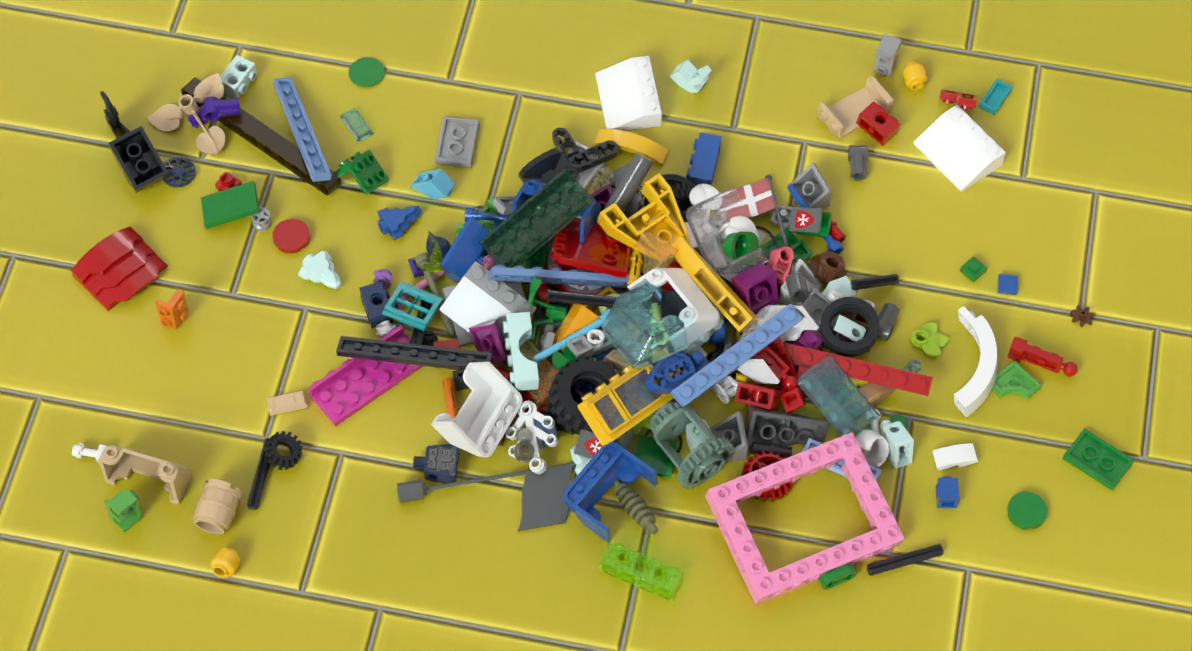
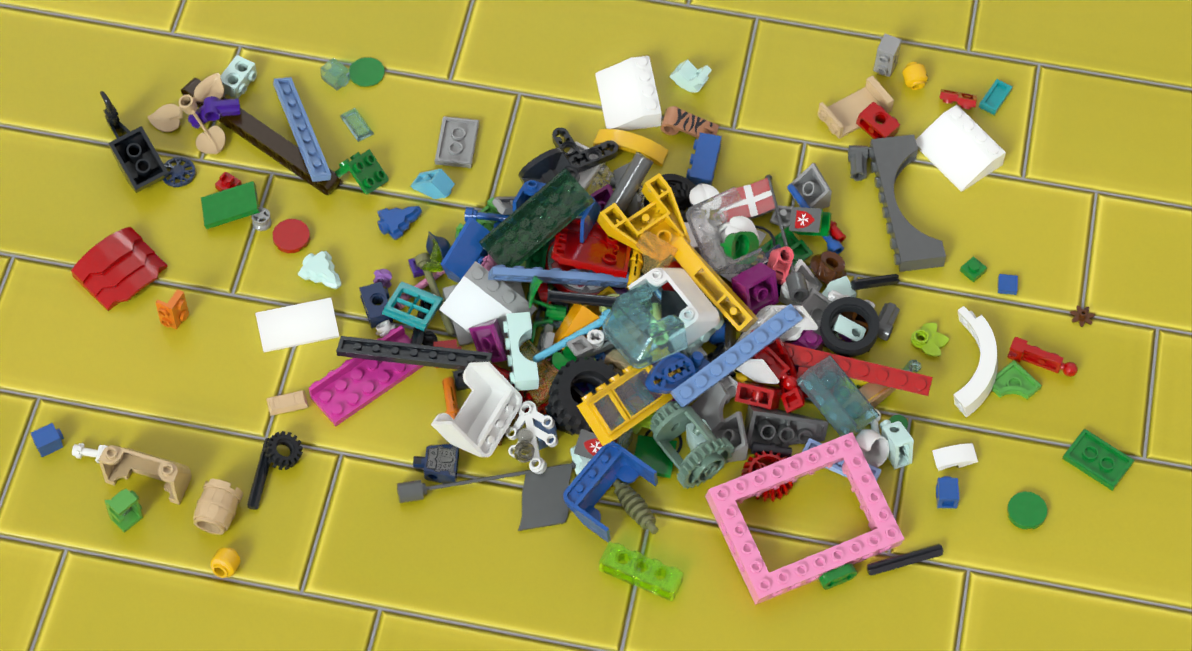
none -> blue brick [31,423,64,457]
none -> white slope [255,298,339,353]
none -> clear light blue brick [320,58,350,91]
none -> nougat door [661,106,719,138]
none -> light grey tile [691,382,730,433]
none -> dark grey arch [868,134,946,272]

